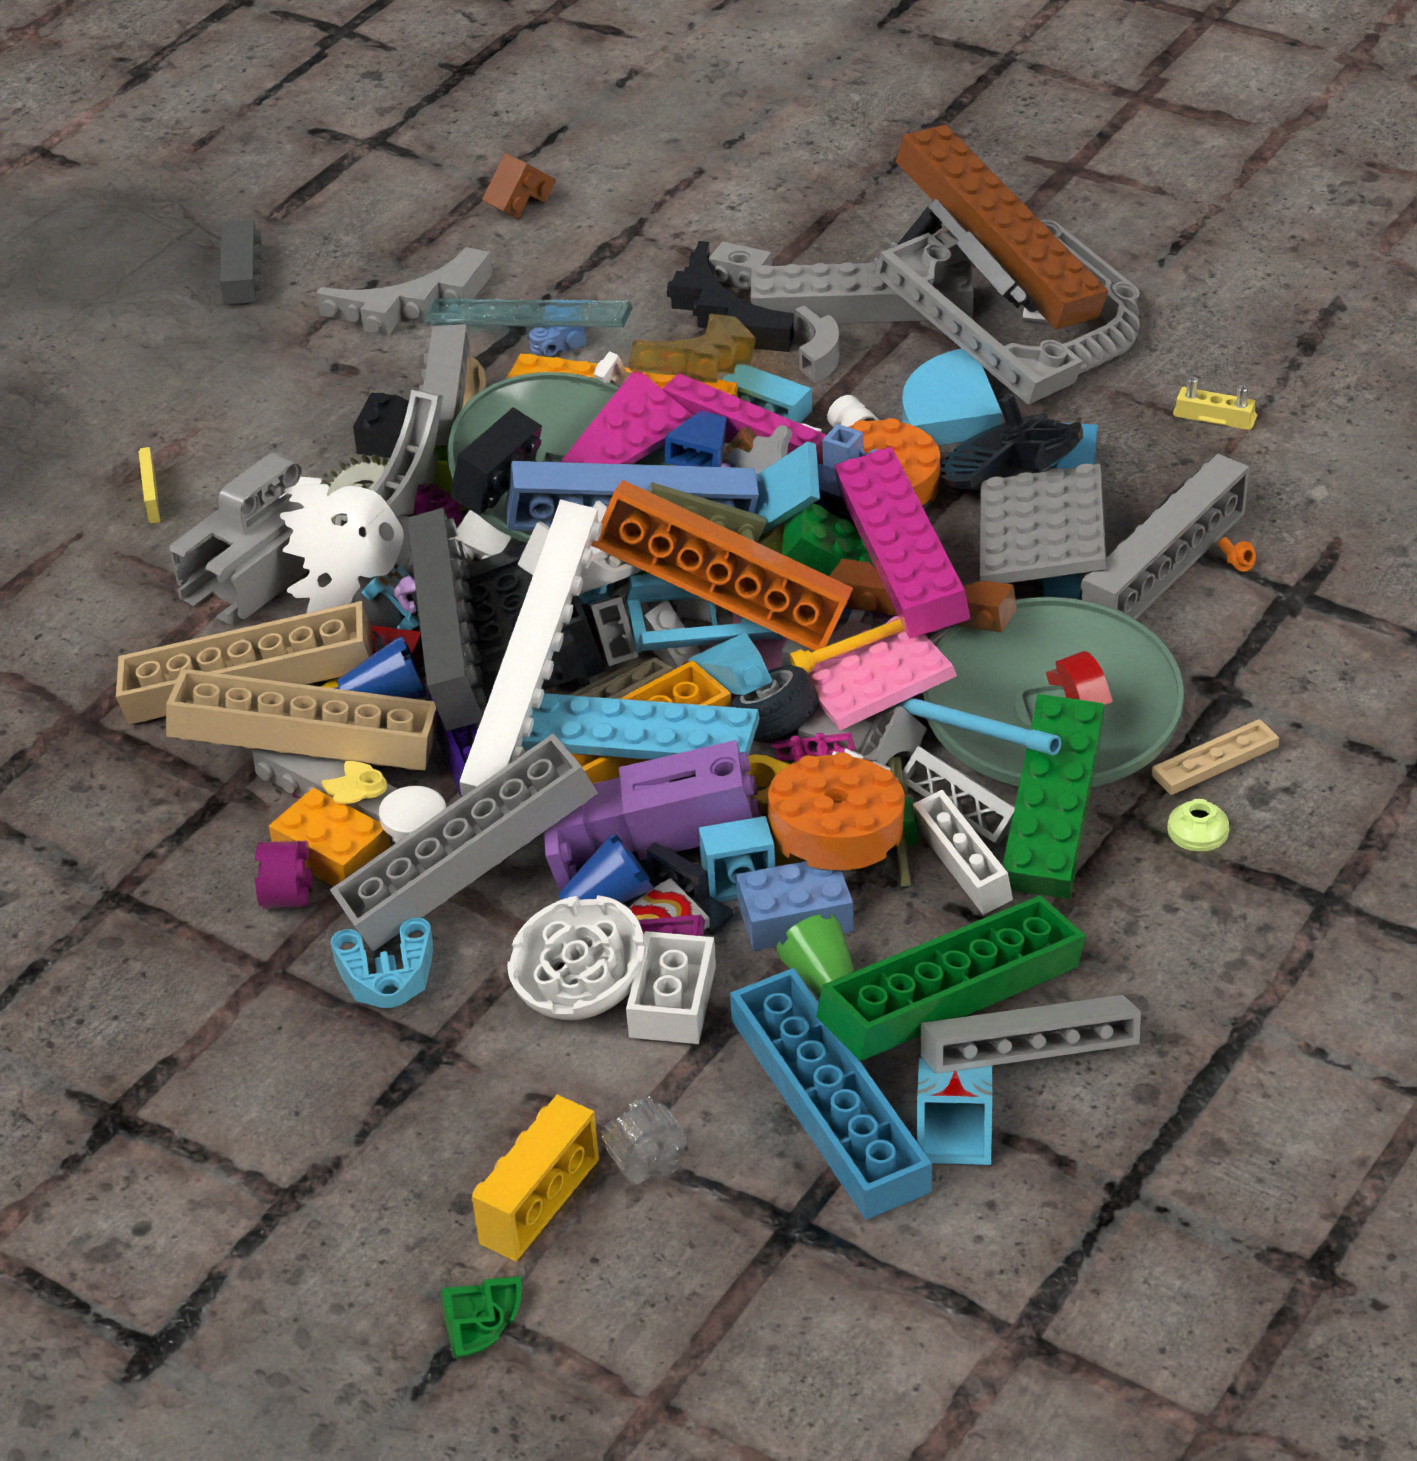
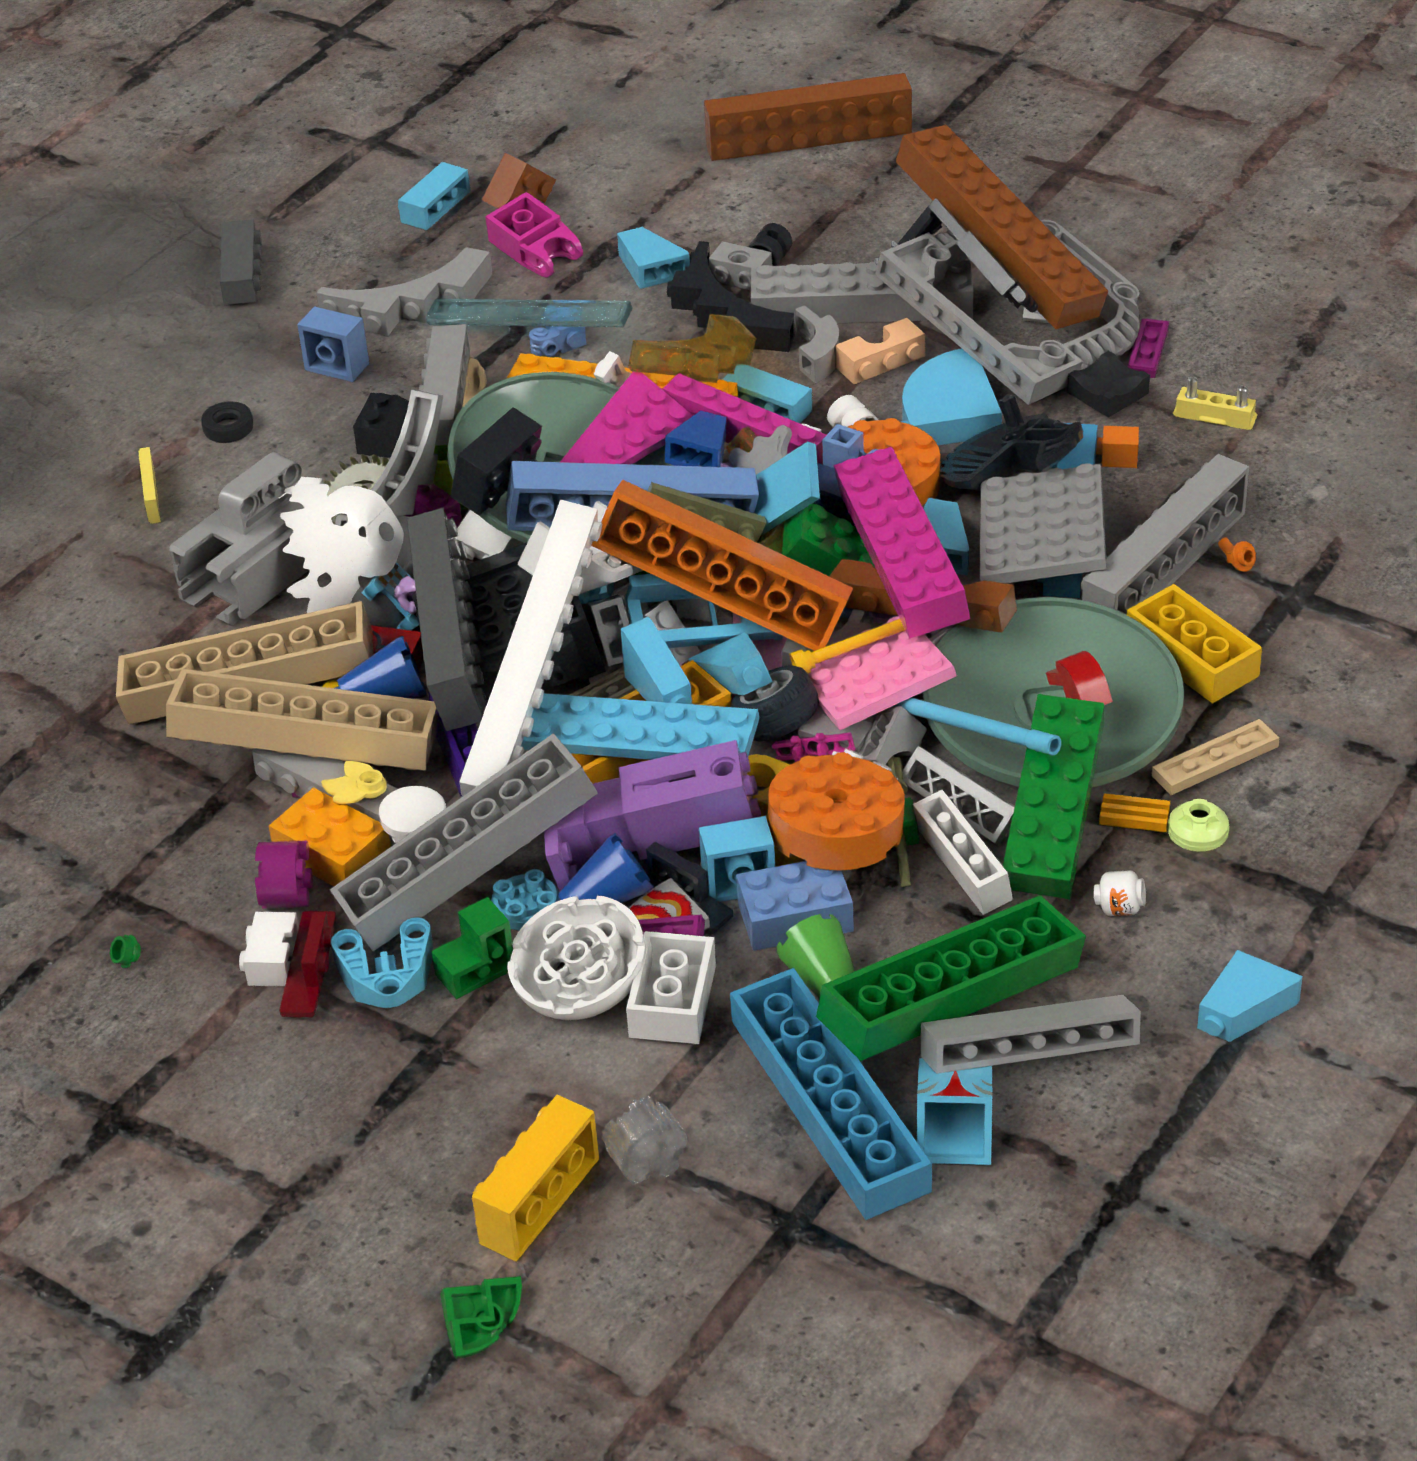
none -> green plate [110,935,141,968]
none -> black tyre [201,401,253,443]
none -> white brick [239,912,299,986]
none -> dark red bracket [279,911,337,1018]
none -> medium blue brick [297,306,369,382]
none -> medium azure brick [398,162,470,230]
none -> green brick [431,897,513,999]
none -> dark pink brick [485,192,583,278]
none -> medium azure tile [491,869,560,930]
none -> medium azure slope [617,227,690,289]
none -> medium azure slope [621,617,692,704]
none -> dark orange brick [704,73,912,161]
none -> black wheel [748,223,792,266]
none -> light nougat arch [835,318,925,384]
none -> medium azure slope [923,498,969,576]
none -> black brick [1067,350,1150,418]
none -> white head [1094,870,1146,916]
none -> orange brick [1096,426,1139,468]
none -> light orange tile [1099,793,1170,832]
none -> yellow brick [1127,584,1262,704]
none -> magenta tile [1128,318,1169,378]
none -> medium azure slope [1197,950,1303,1042]

